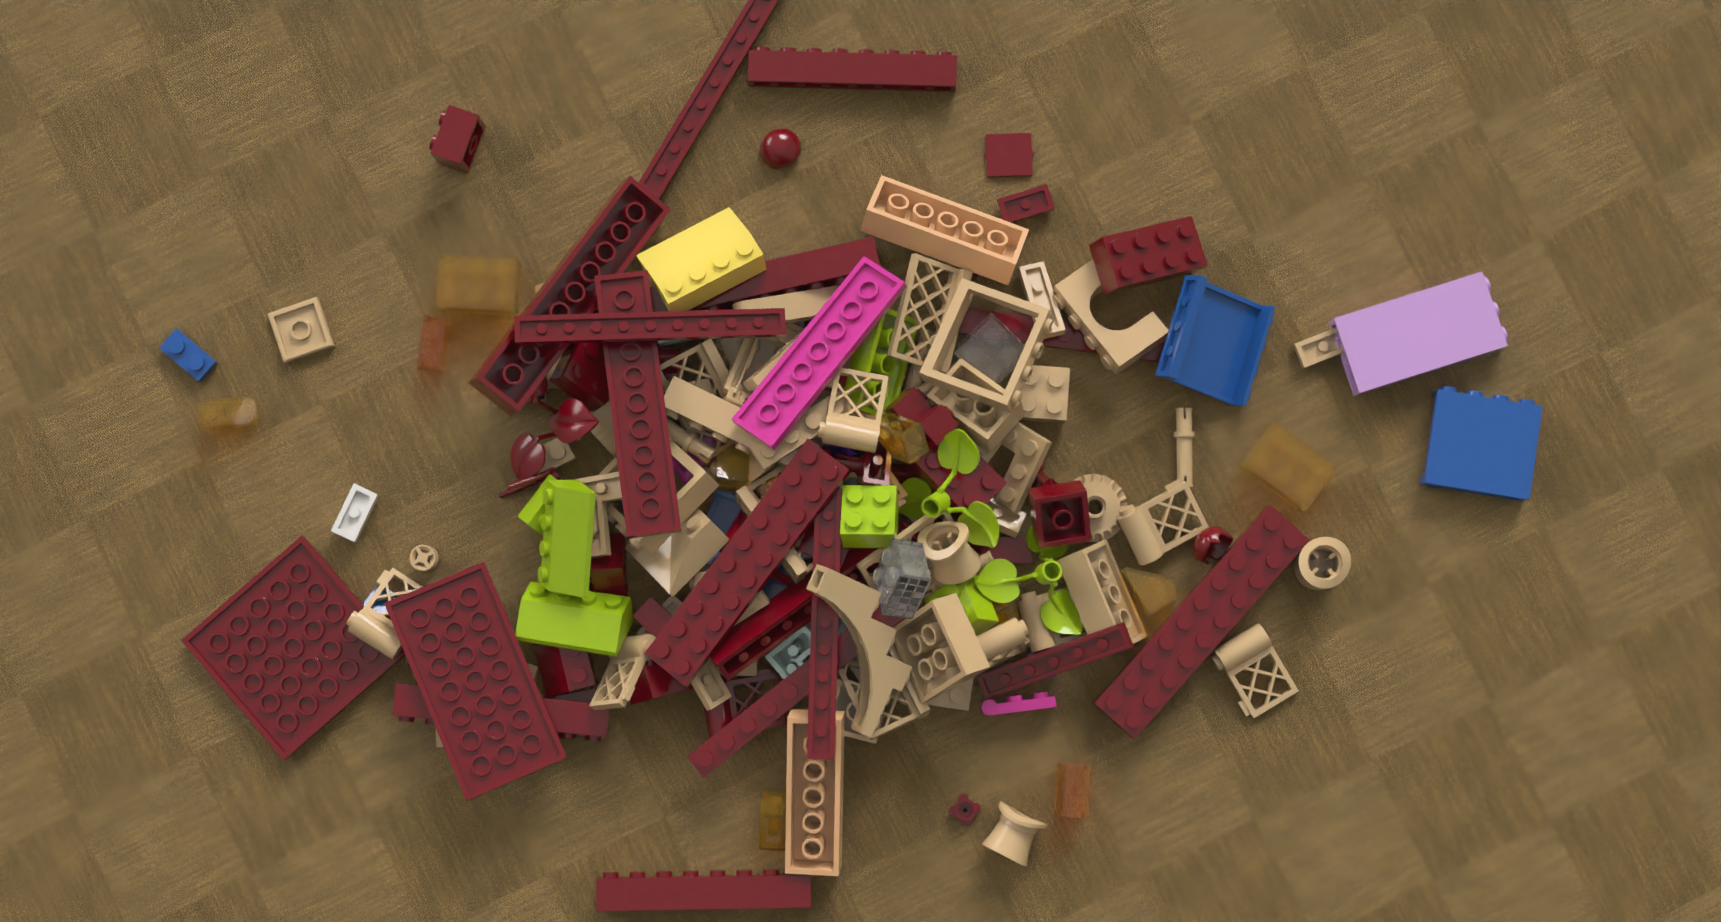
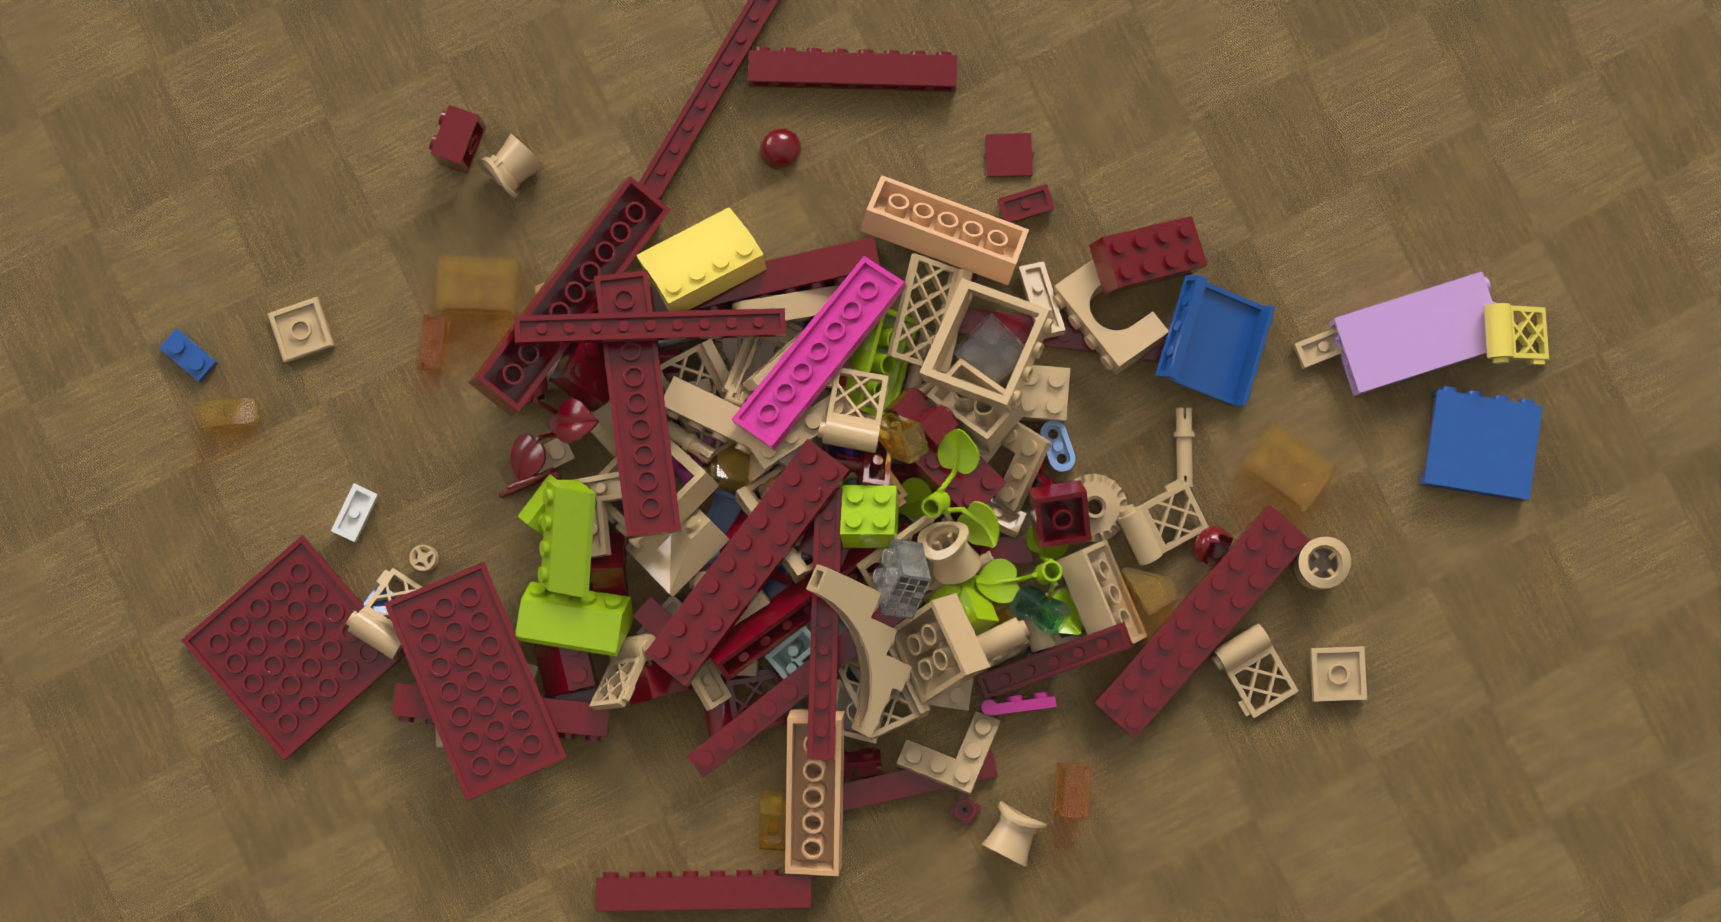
none -> tan hat [479,133,544,198]
none -> dark red hinge [843,748,882,778]
none -> dark red tile [843,750,998,811]
none -> tan plate [896,711,1001,796]
none -> clear green brick [1009,585,1071,634]
none -> light blue plate [1040,421,1075,472]
none -> tan plate [1310,646,1367,701]
none -> light yellow piece [1484,303,1549,365]

